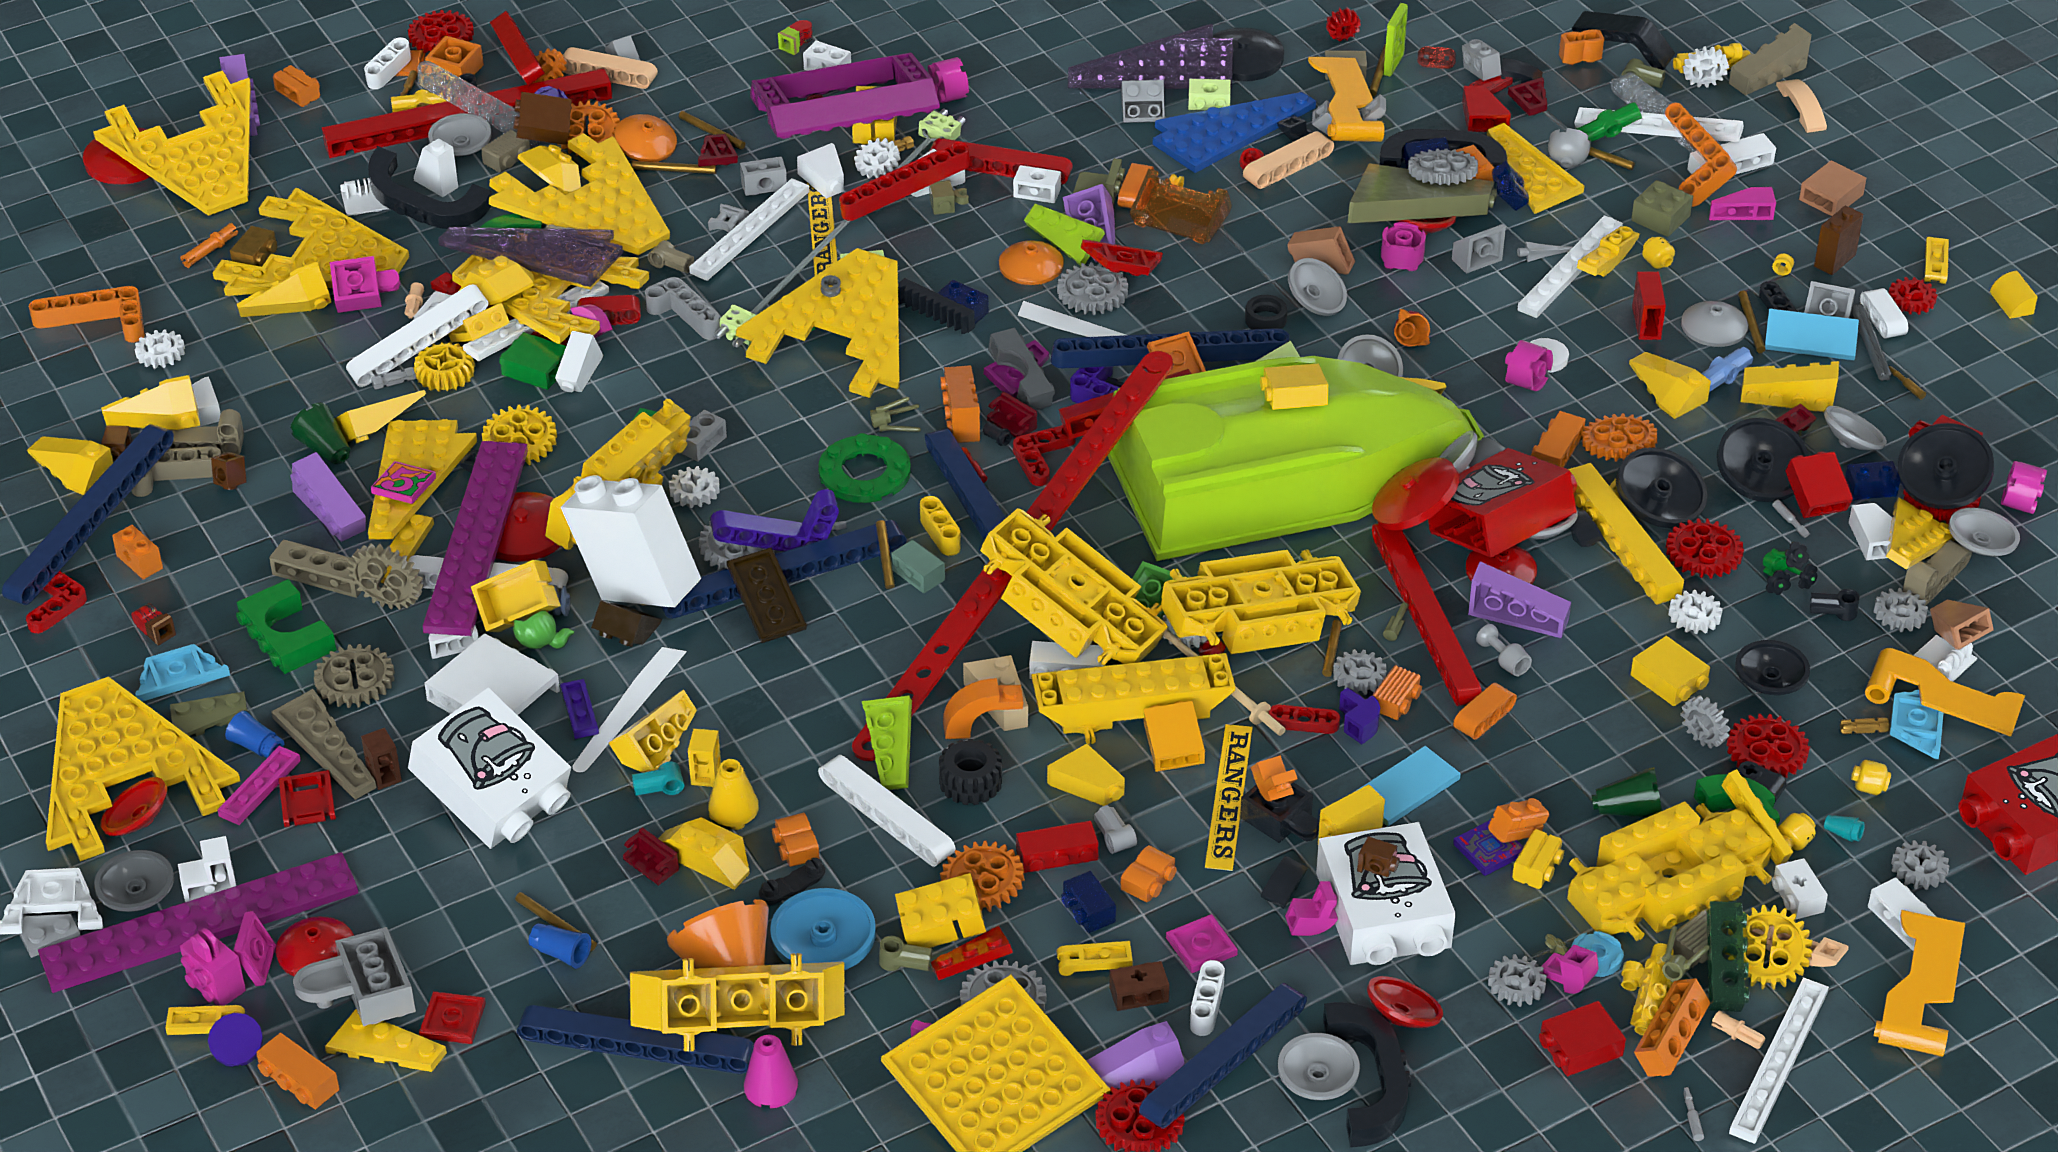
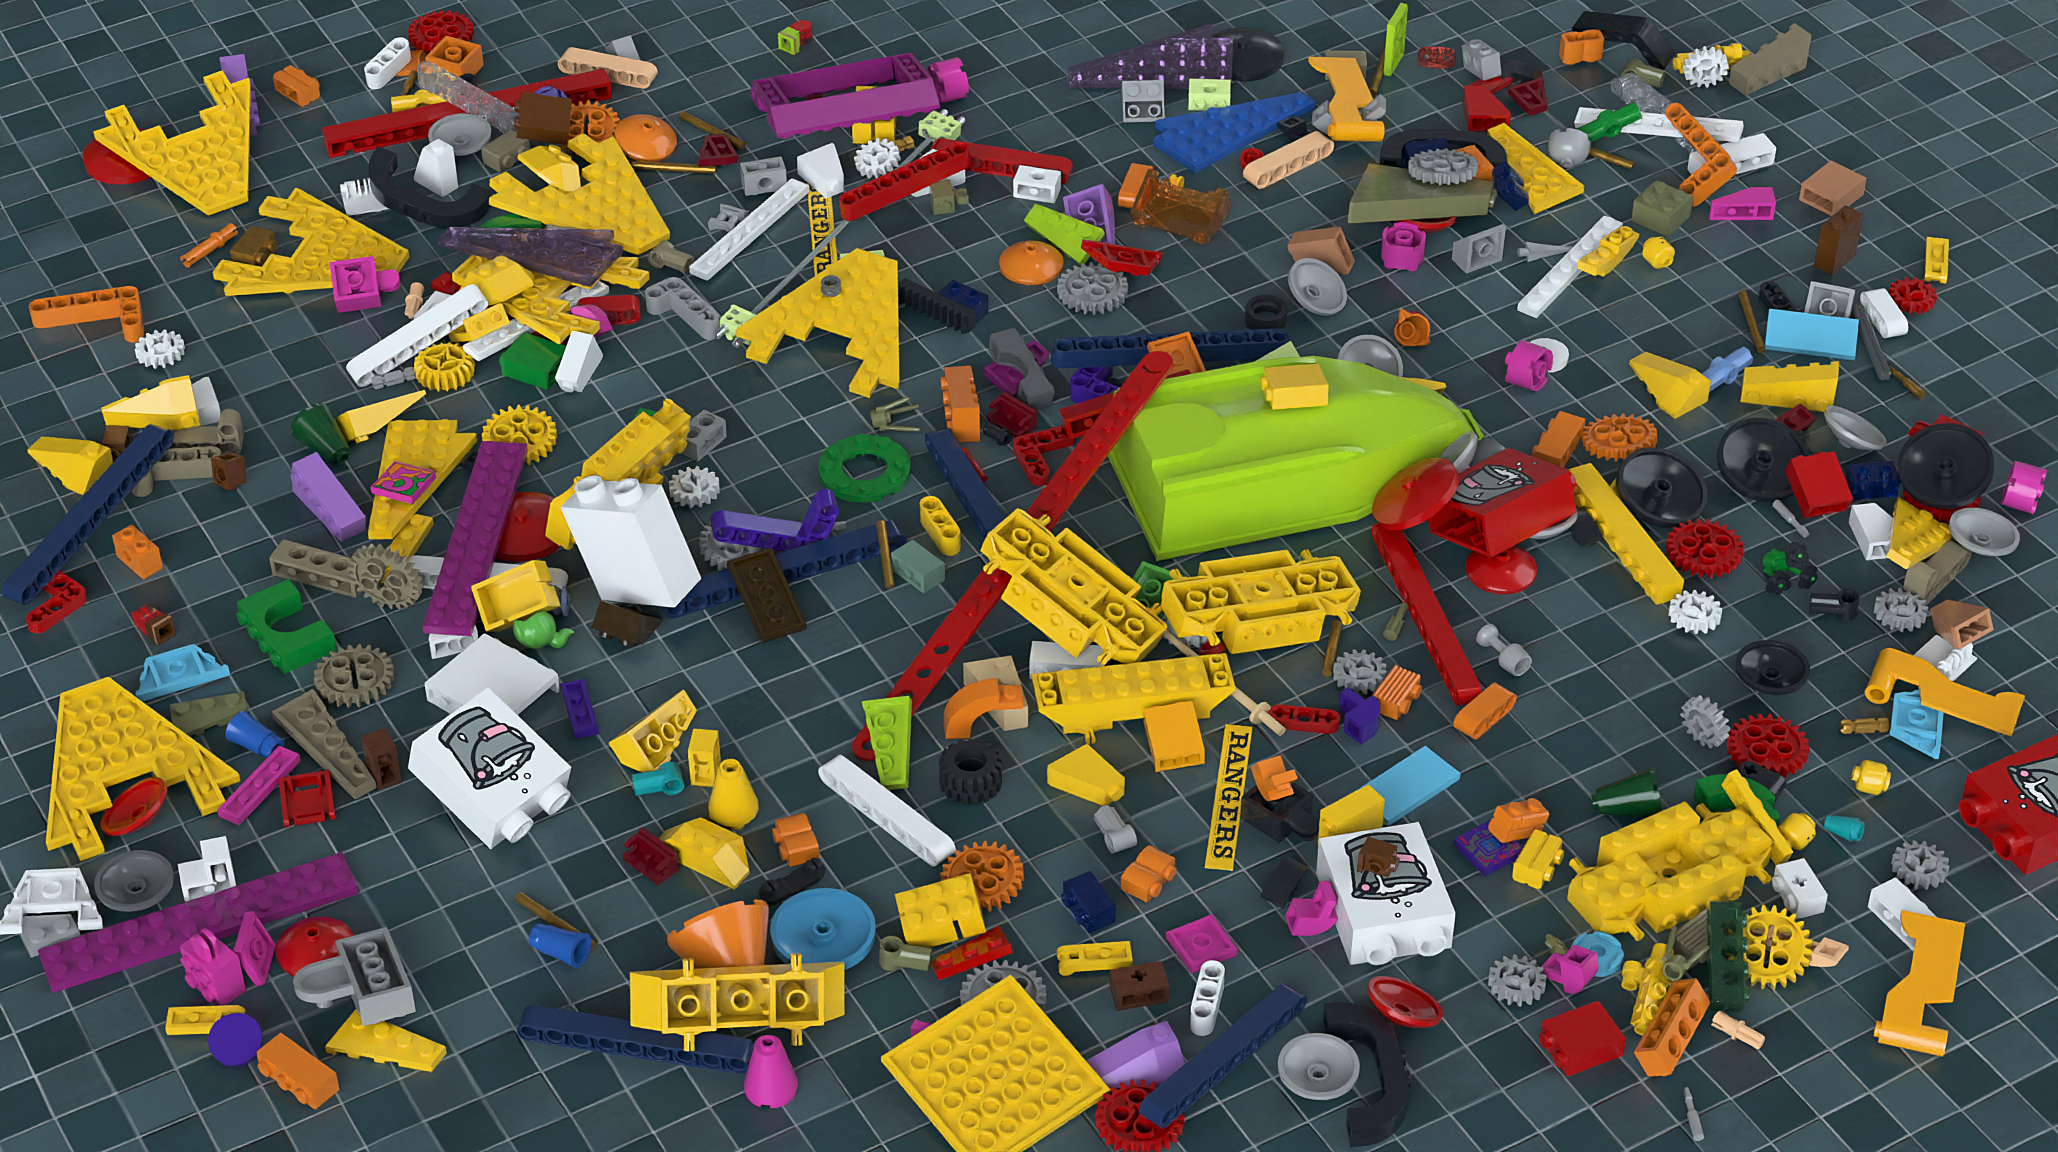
yellow wedge [237,261,332,317] -> none
red tile [419,991,486,1044] -> none
red beam [490,11,545,86] -> none
orange gear [533,48,567,83] -> none
white sticker [573,647,687,772] -> none
white brick [803,41,851,71] -> none
red brick [1016,821,1098,873] -> none
white sticker [1018,301,1126,337] -> none
olive bracket [1073,158,1125,205] -> none
red gear [1326,7,1361,42] -> none
medium lavender wedge [1468,562,1571,638] -> none
yellow brick [1631,636,1710,706] -> none
red brick [1632,272,1666,340] -> none
light grey dish [1681,301,1748,347] -> none
white plate [1729,977,1829,1144] -> none
yellow bush [1772,253,1794,276] -> none
light nougat slope [1776,79,1827,133] -> none
yellow brick [1990,271,2038,319] -> none

